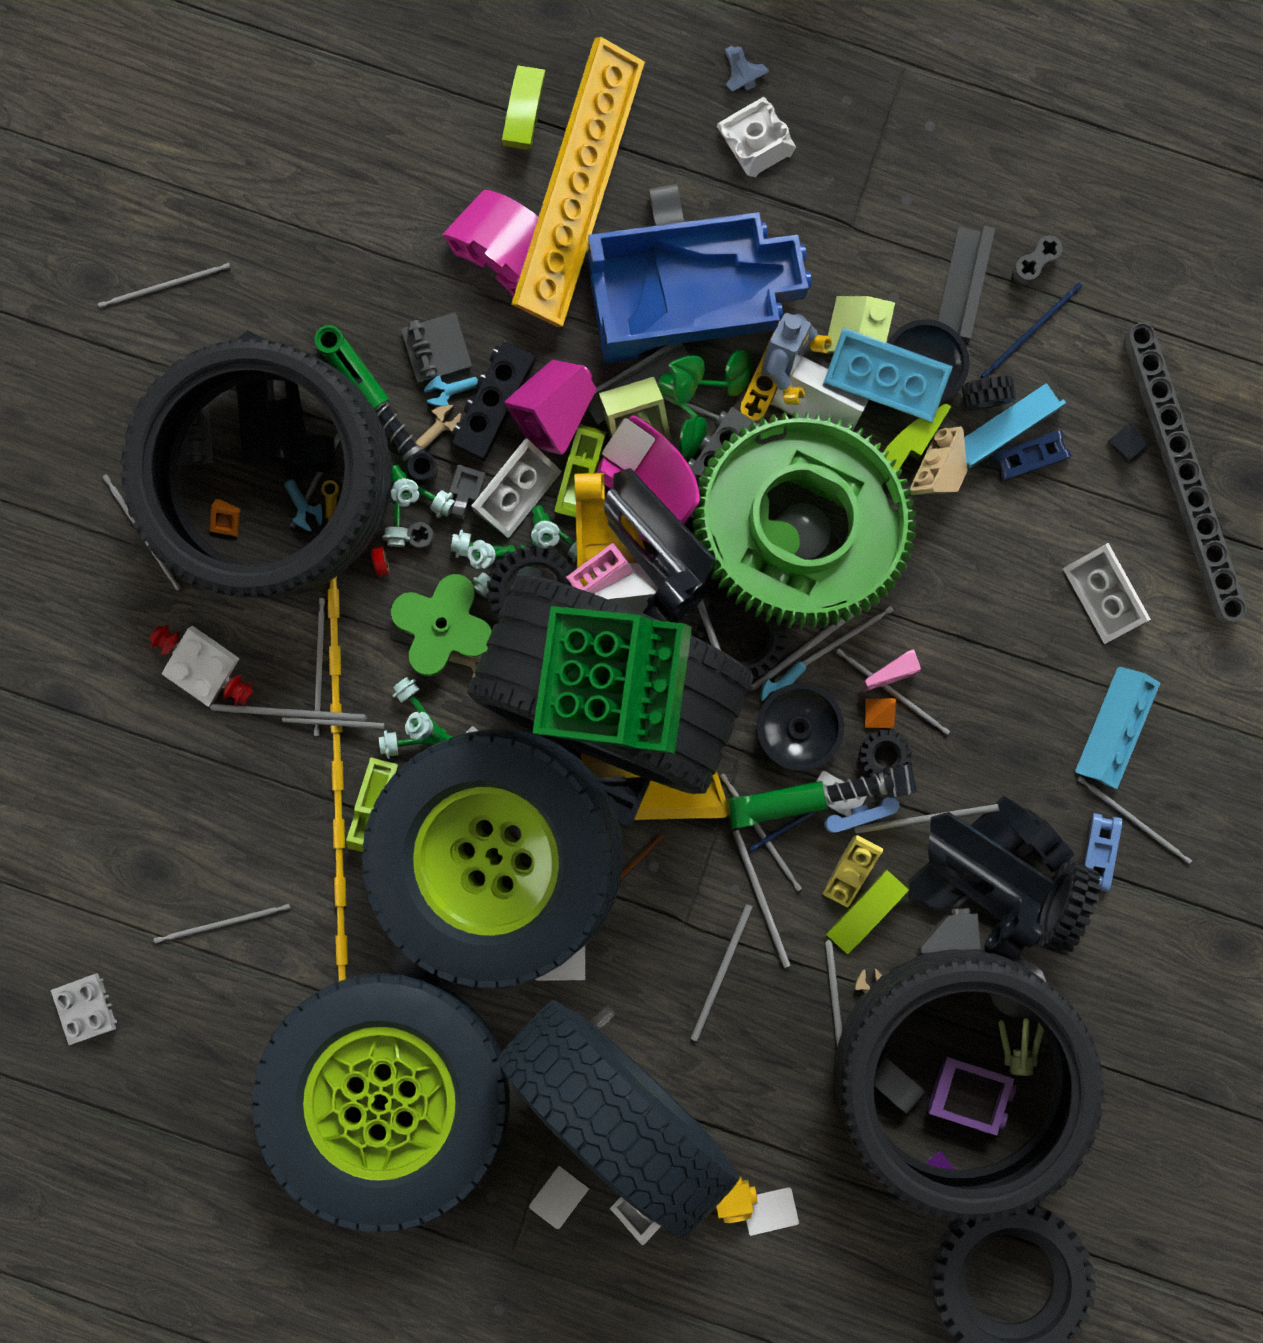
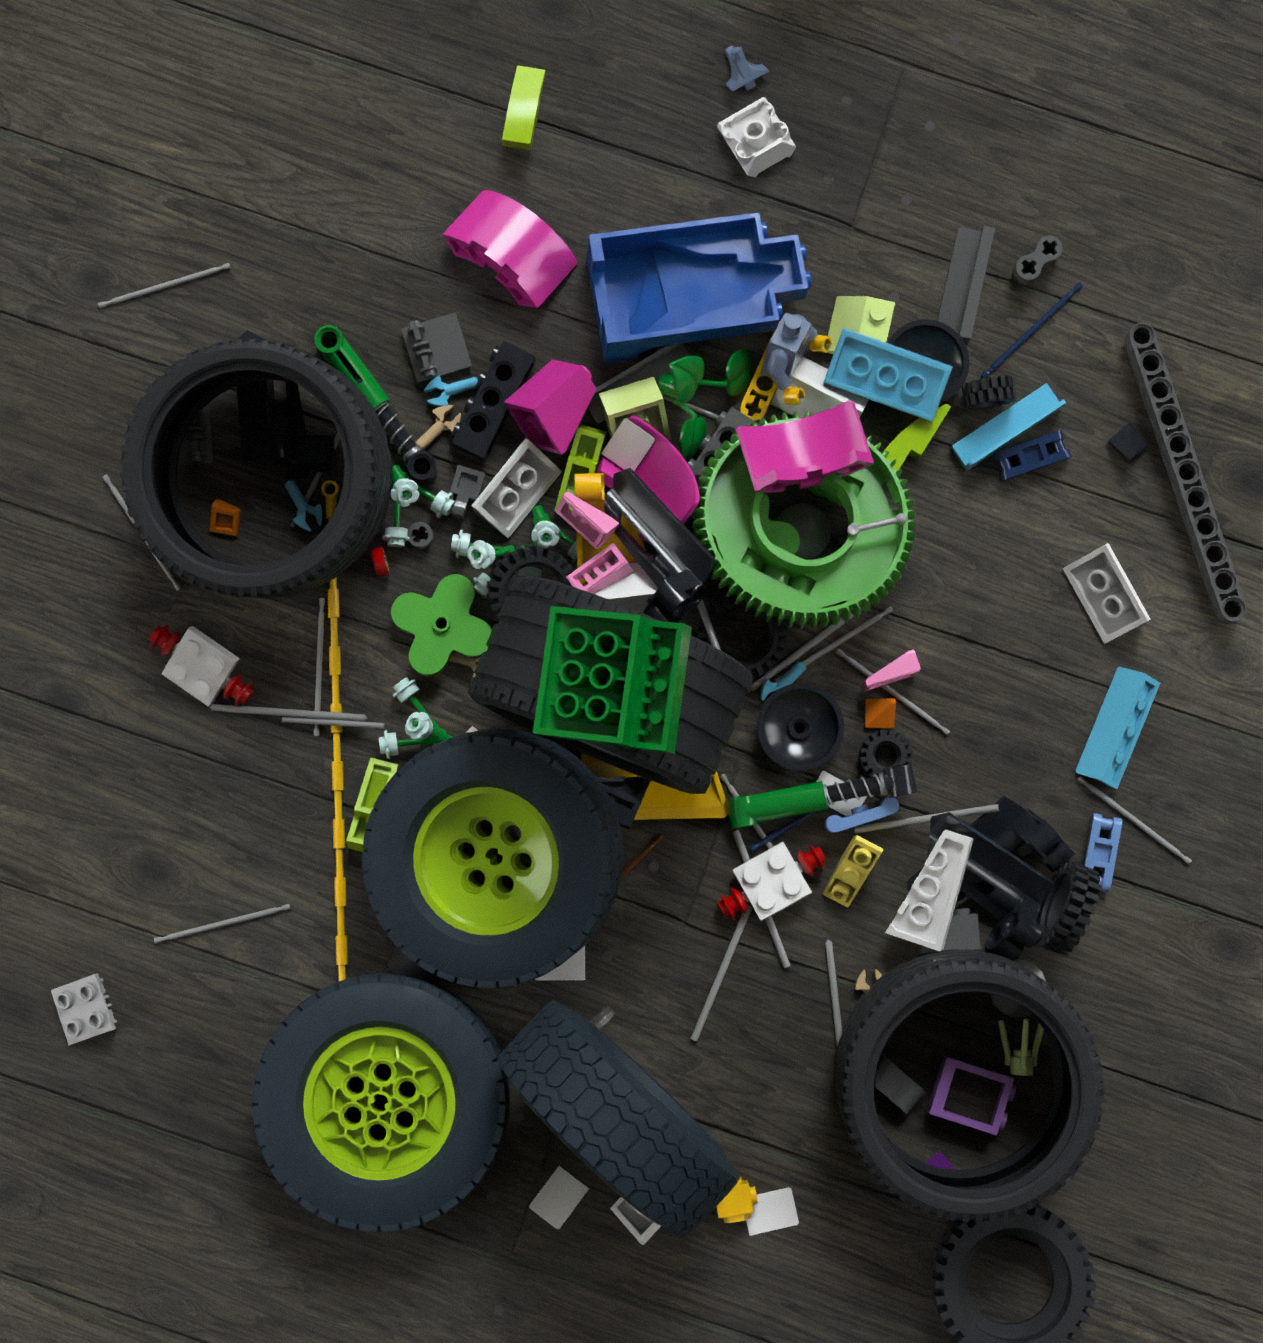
yellow plate [511,37,645,327] -> none
dark grey axle [649,184,684,226] -> none
lime slope [826,870,909,954] -> none
tan slope [910,426,967,495] -> none
none -> bright pink slope [555,492,619,549]
none -> white plate [717,842,827,922]
none -> dark pink panel [736,400,874,493]
none -> light grey hinge [847,513,907,536]
none -> white wing [885,830,974,952]

